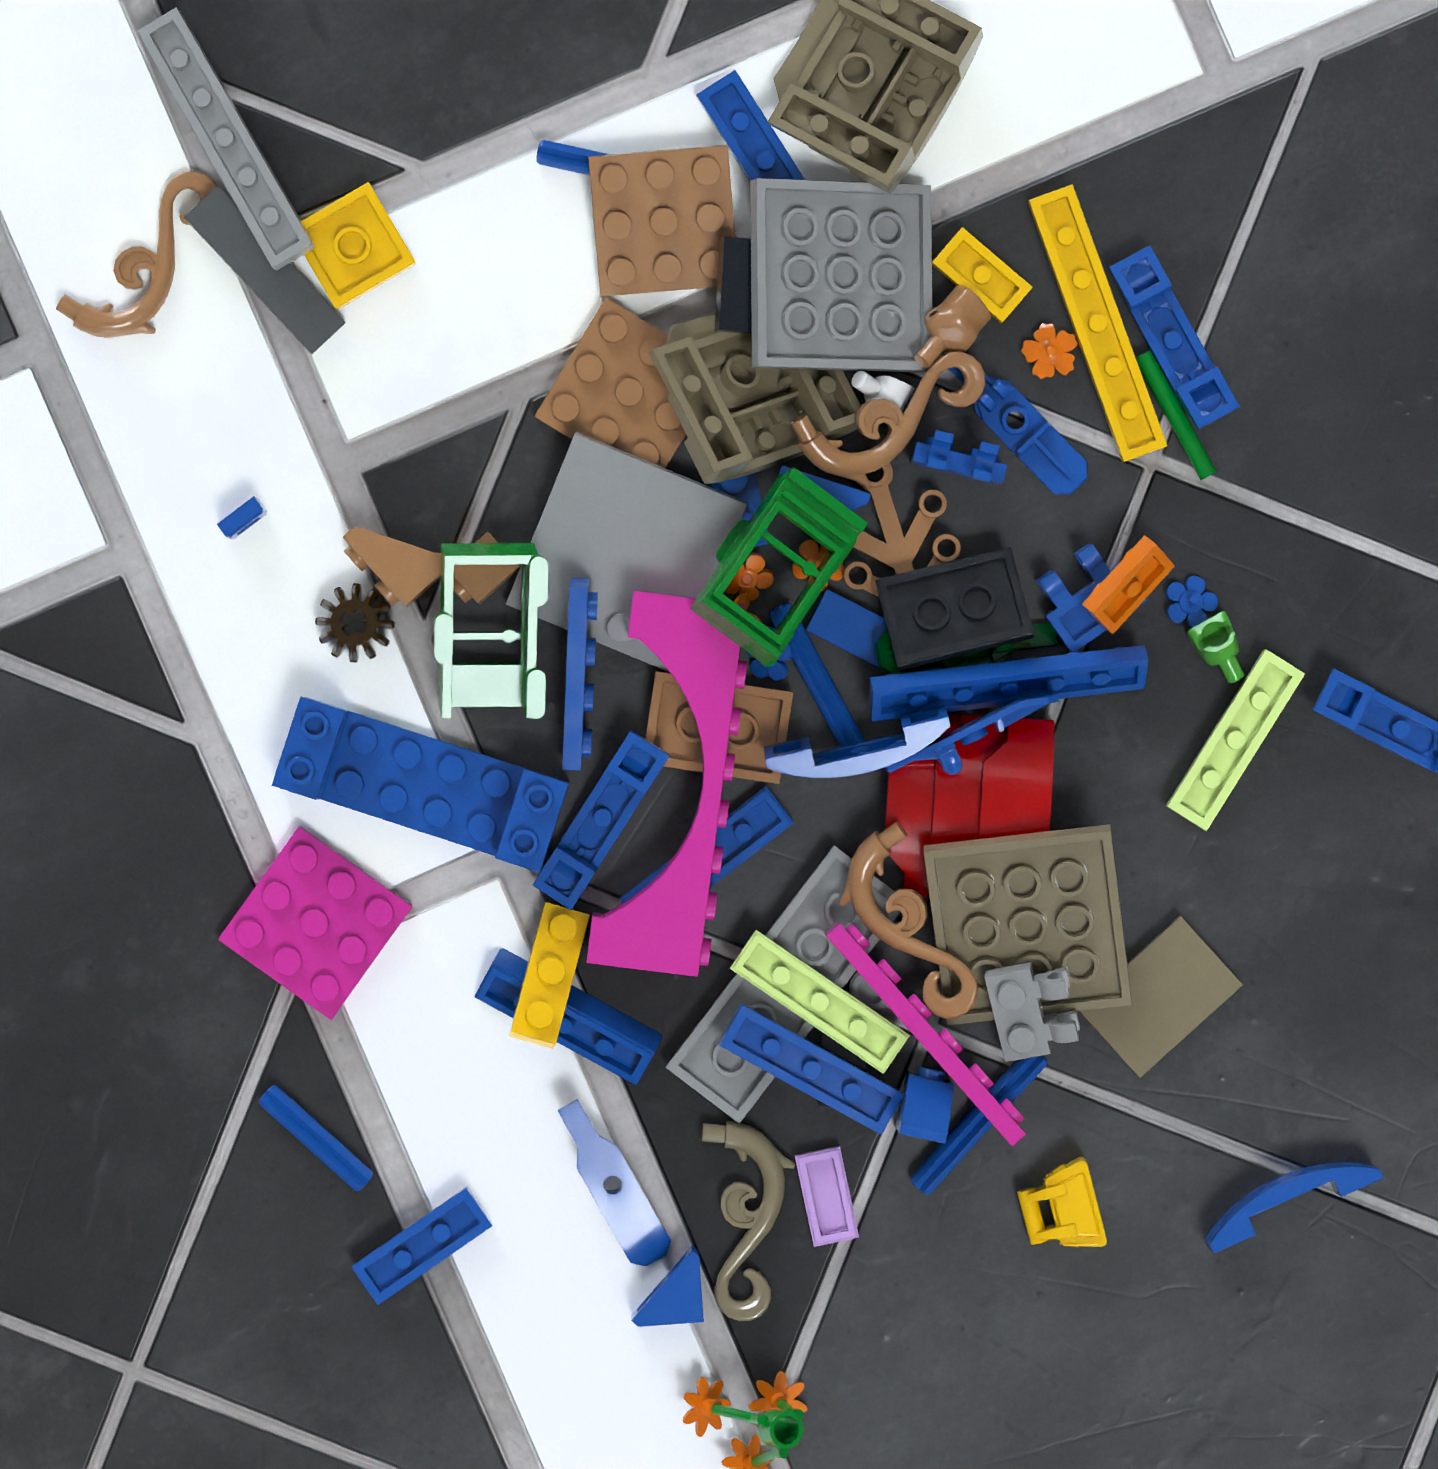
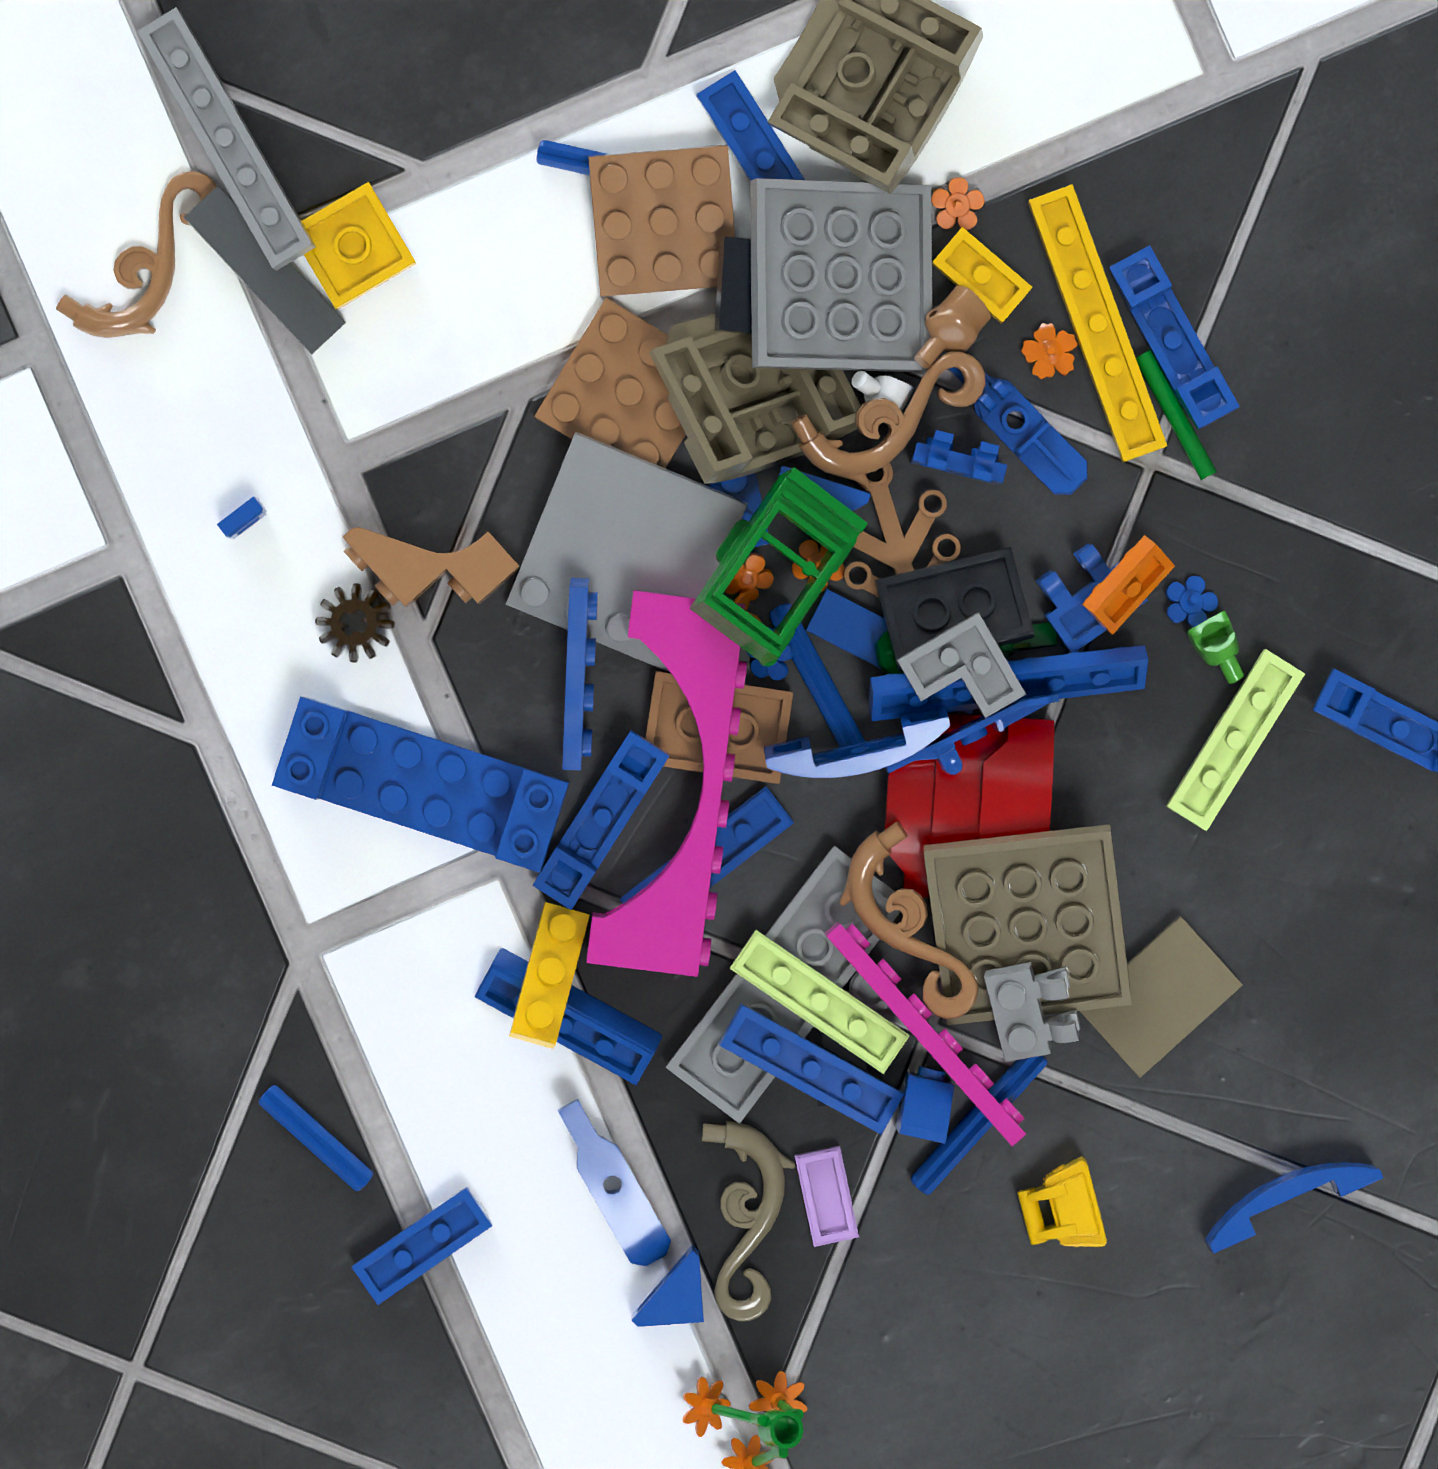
dark pink plate [218,826,413,1020] -> none
piece [434,543,549,719] -> none
none -> light grey plate [897,612,1026,718]
none -> orange plant [931,177,984,230]

